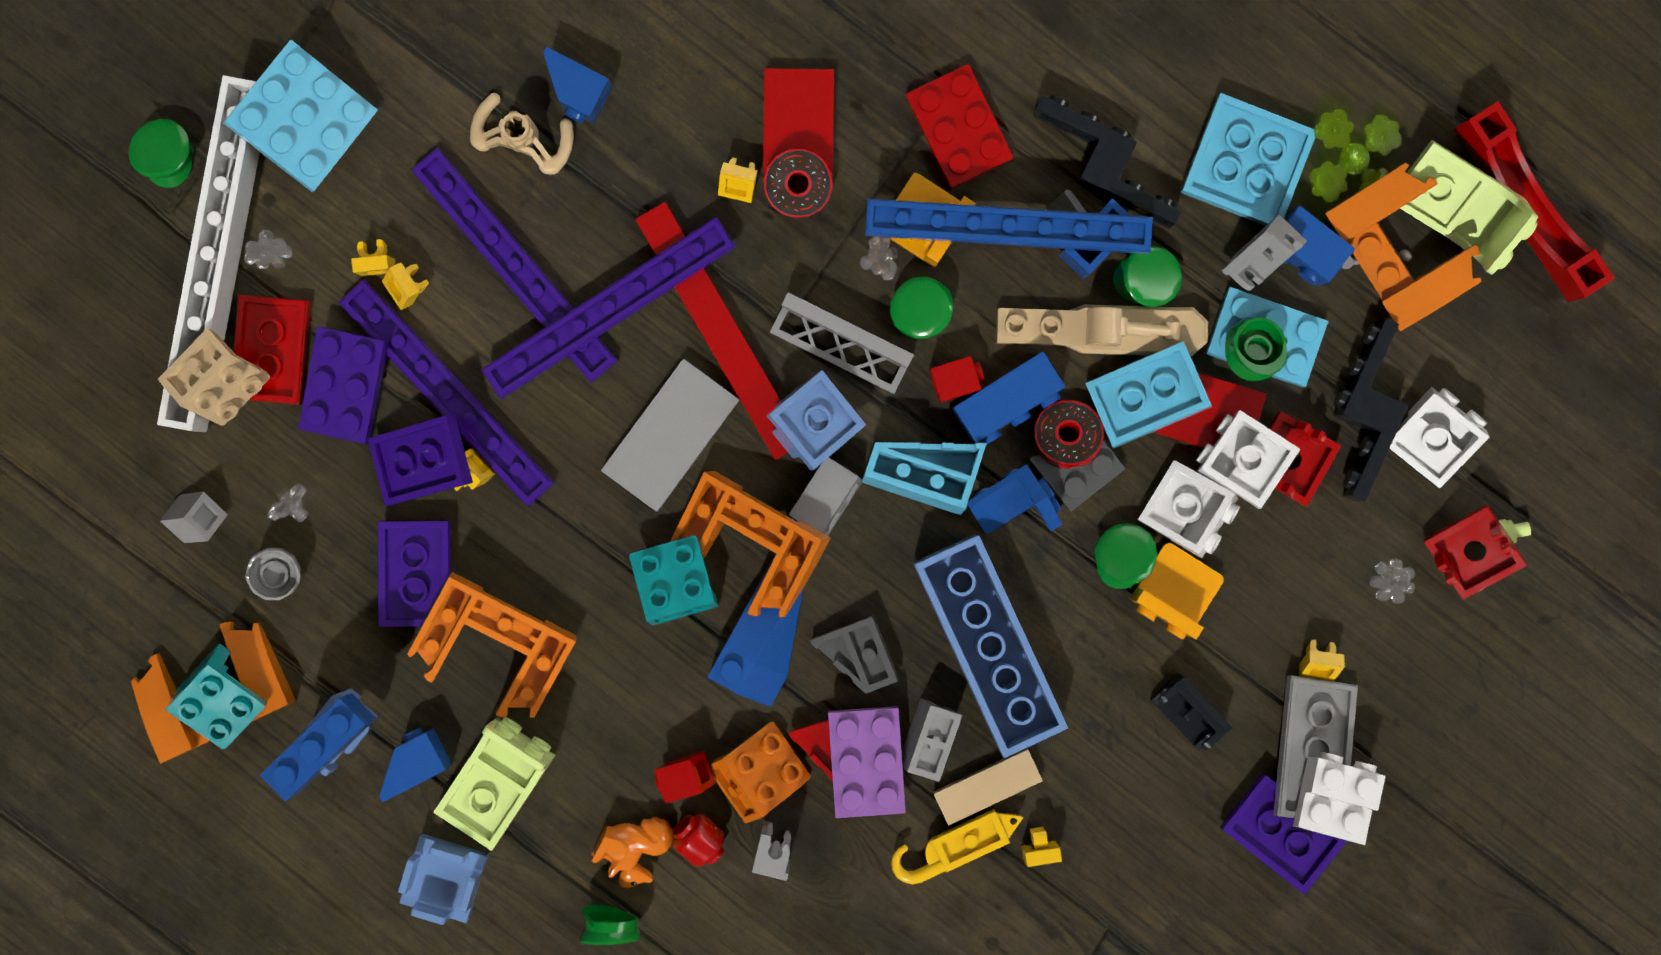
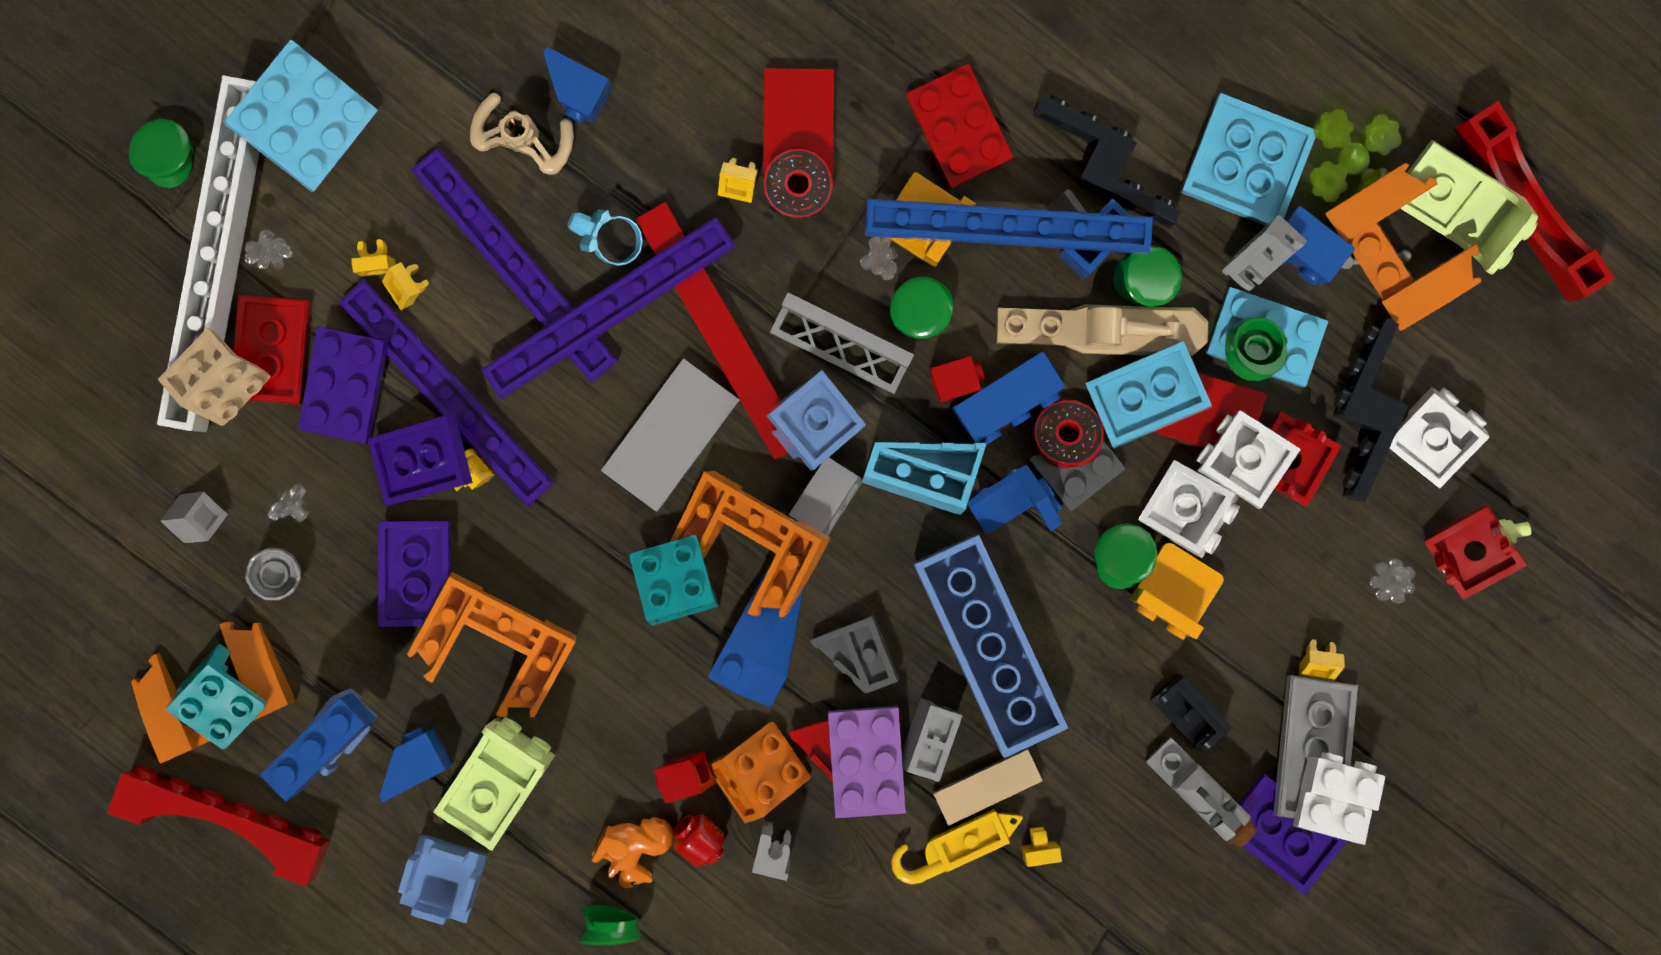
none -> red arch [107,766,330,887]
none -> medium azure piece [567,210,643,266]
none -> light grey plate [1145,737,1258,848]

